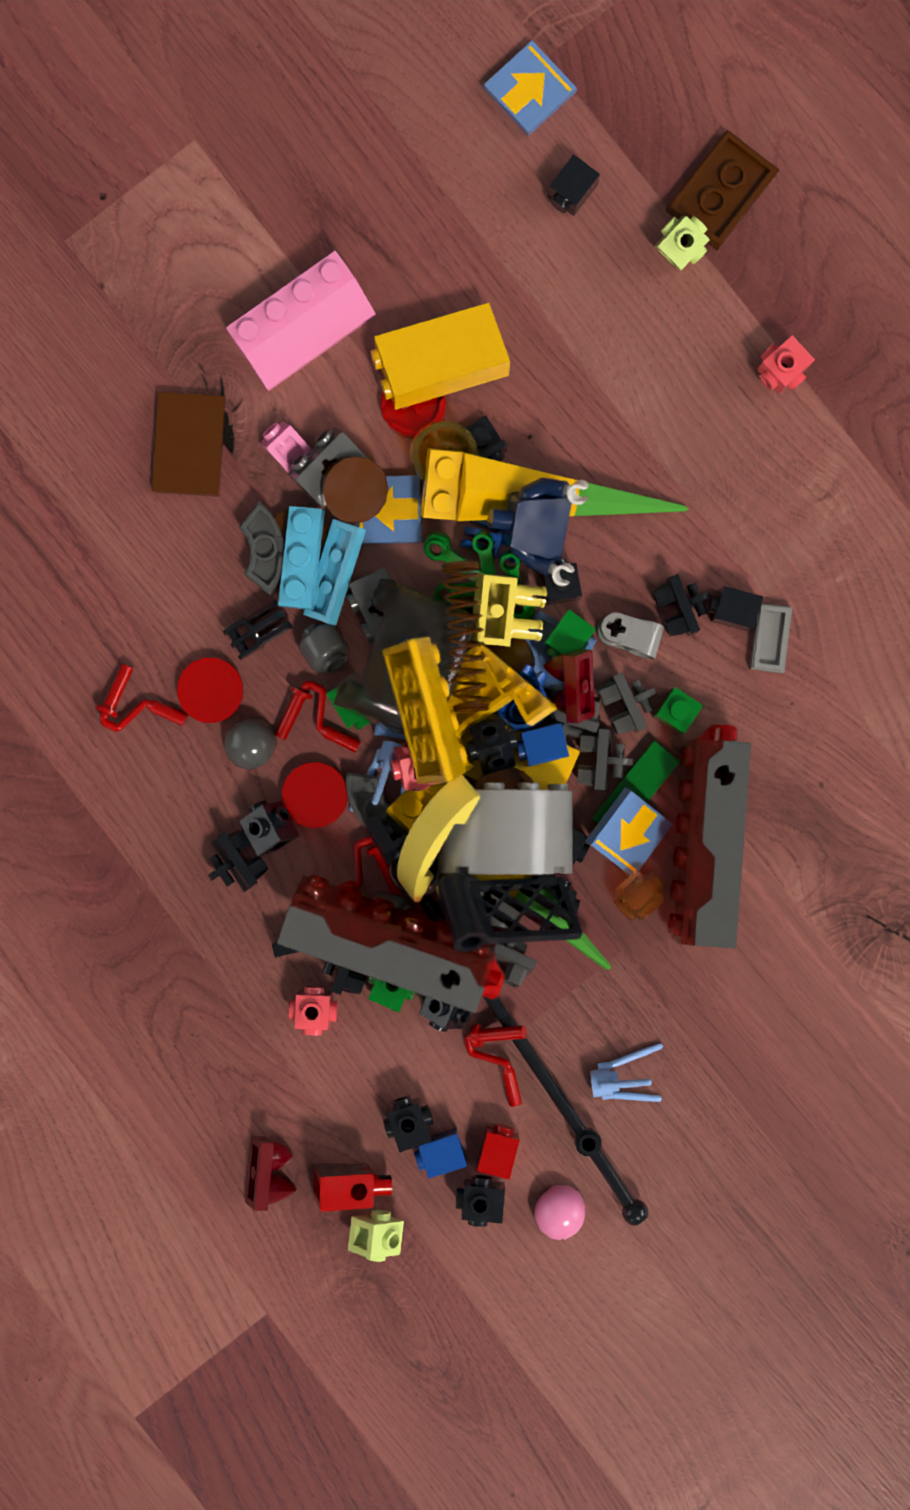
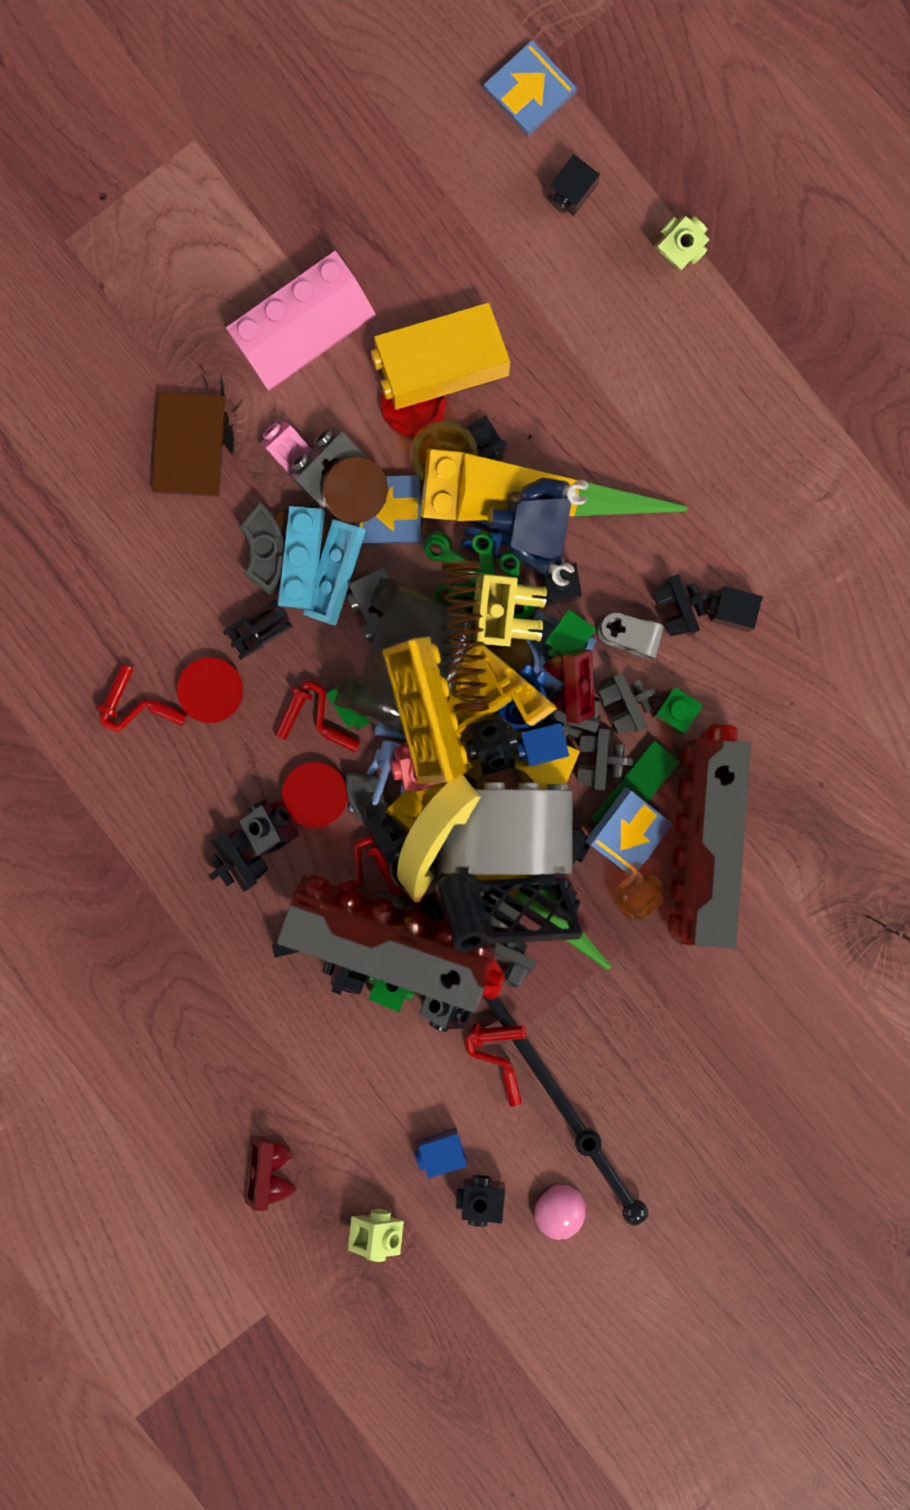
dark grey hair [224,716,277,770] -> none
coral brick [289,986,338,1035] -> none
dark grey head [299,624,348,674] -> none
red torso [314,1164,392,1212] -> none
black brick [383,1095,434,1153] -> none
red brick [476,1123,520,1180] -> none
light blue plant [590,1043,663,1102] -> none
reddish brown tile [666,130,779,251] -> none
light grey tile [750,603,793,674] -> none
coral brick [757,335,815,394] -> none

